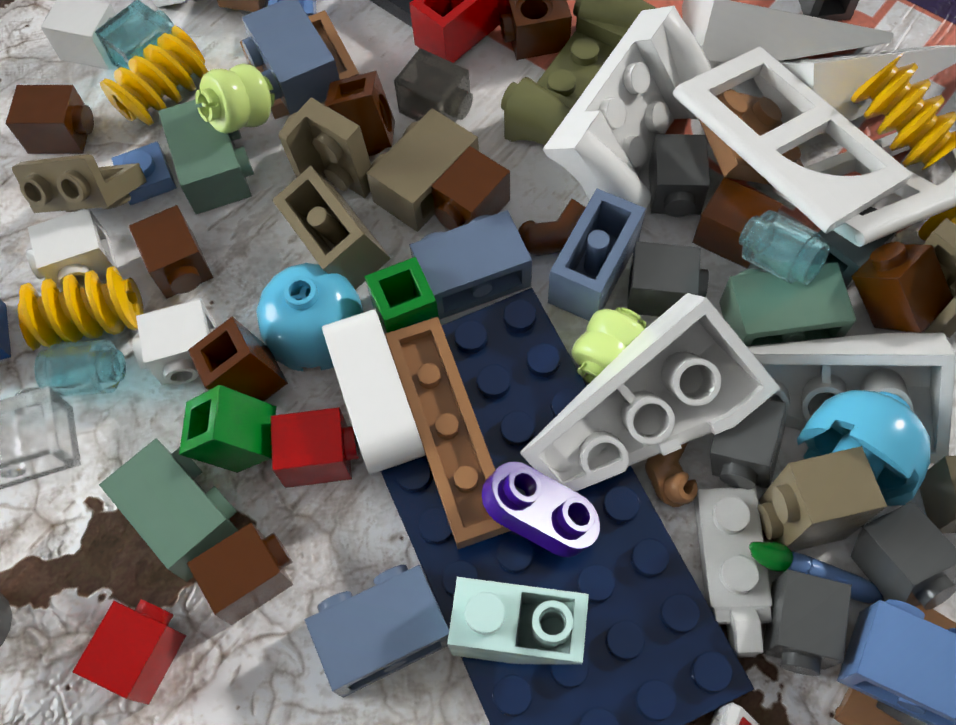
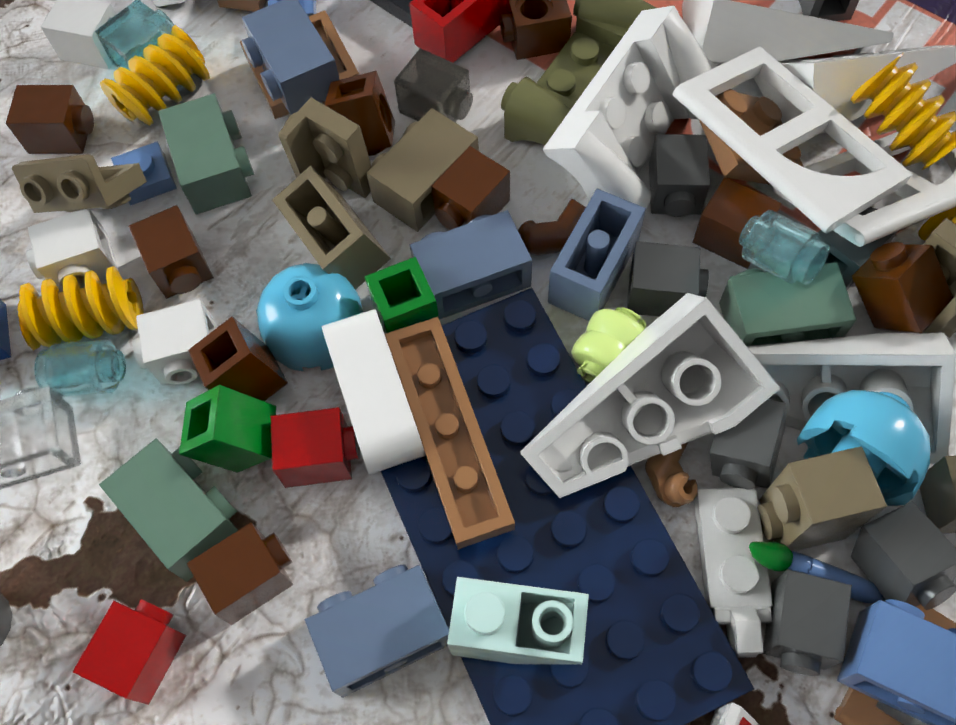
yellowish green piece [195,63,275,134] -> none
plate [482,462,600,557] -> none

